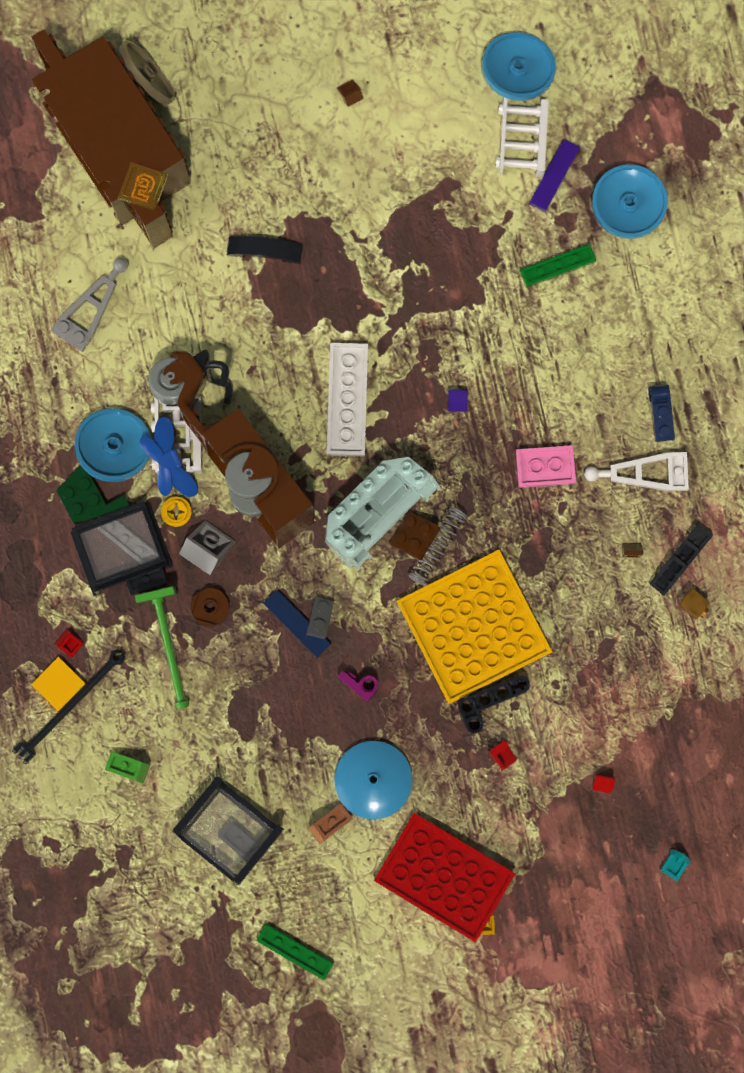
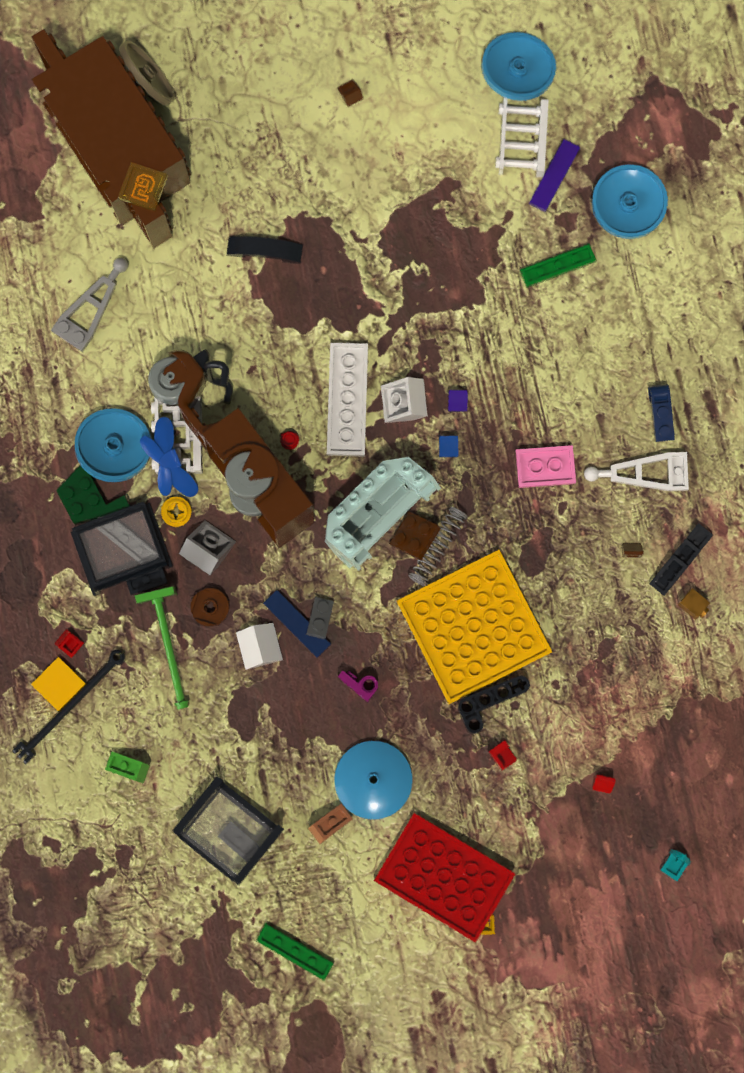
none -> white slope [236,623,283,670]
none -> red plate [280,431,299,450]
none -> white slope [381,377,427,423]
none -> blue slope [439,436,458,457]

